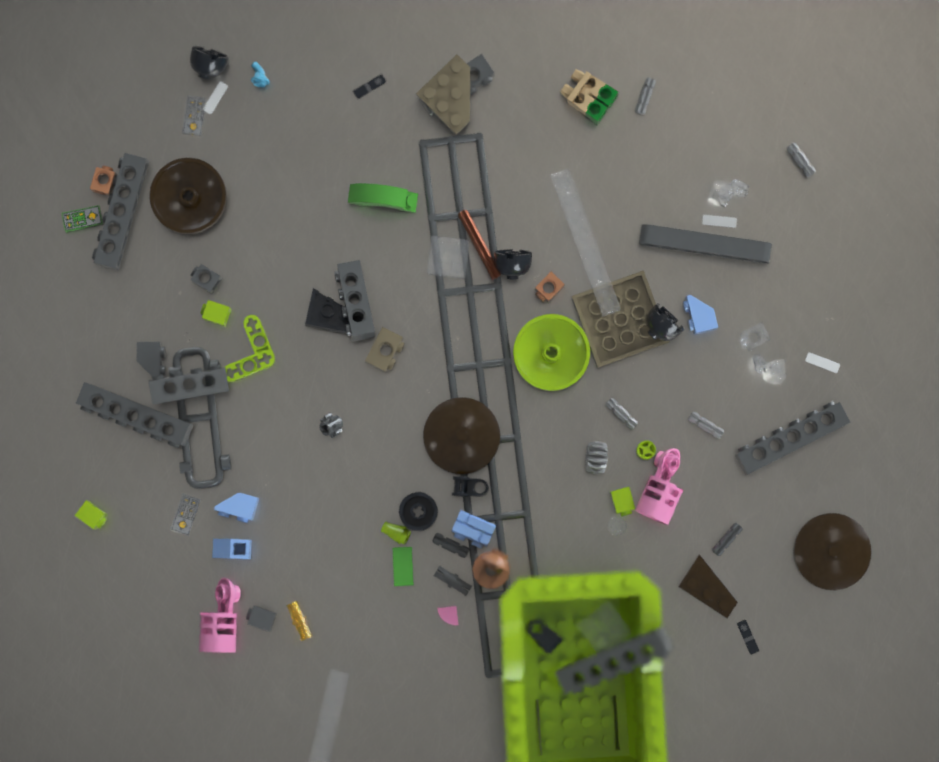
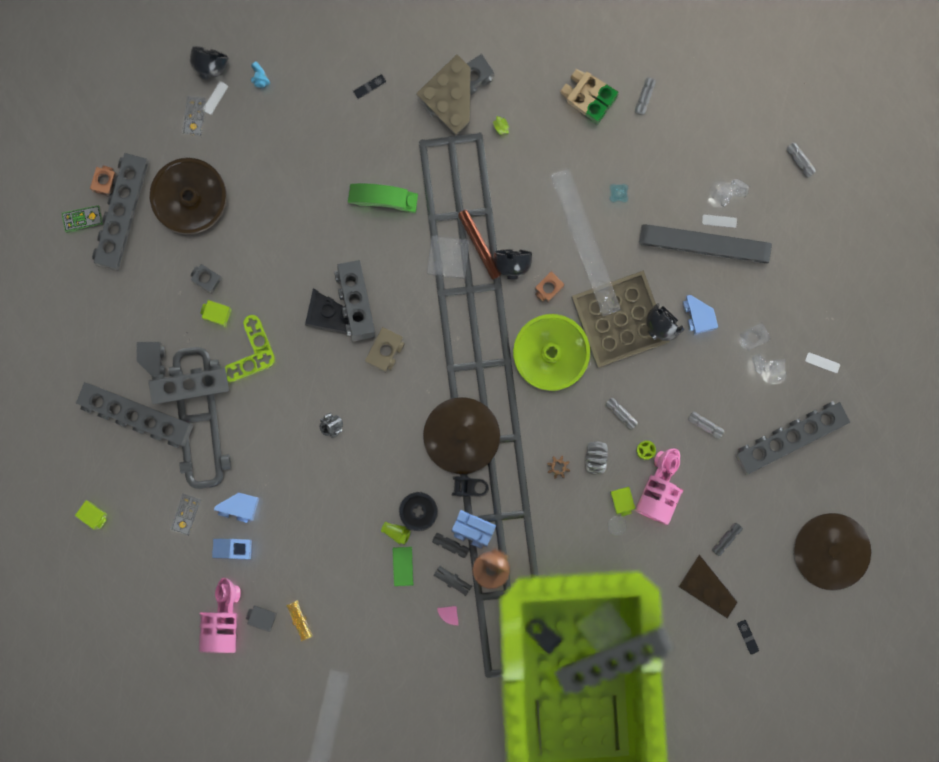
none -> lime plate [493,116,509,135]
none -> medium nougat gear [547,456,570,479]
none -> clear light blue plate [610,184,629,203]

